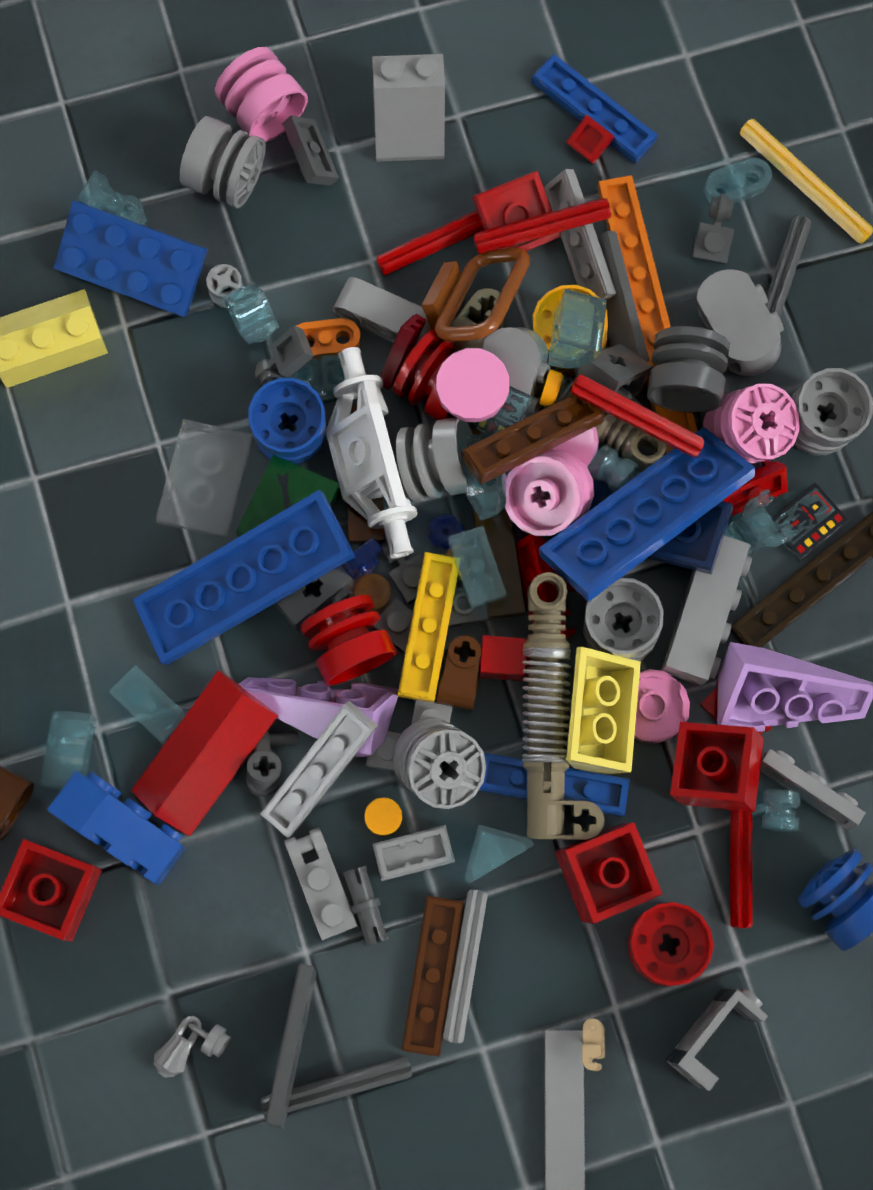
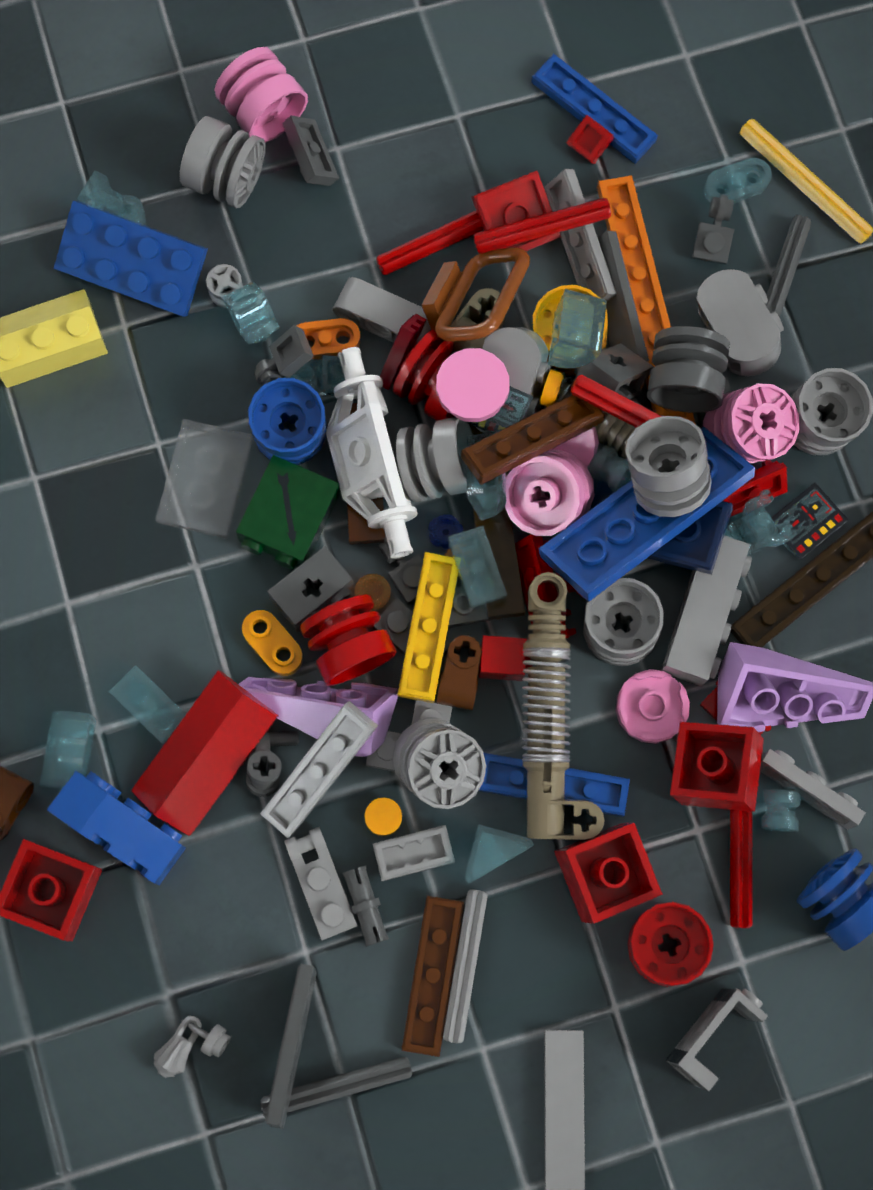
blue plate [132,490,355,665] -> none
clear blue plate [342,538,382,580] -> none
light grey slope [372,54,445,162] -> none
light yellow slope [566,647,641,774] -> none
tan piece [582,1018,605,1071] -> none
none -> light orange plate [242,610,303,676]
none -> light grey wheel [625,416,712,517]

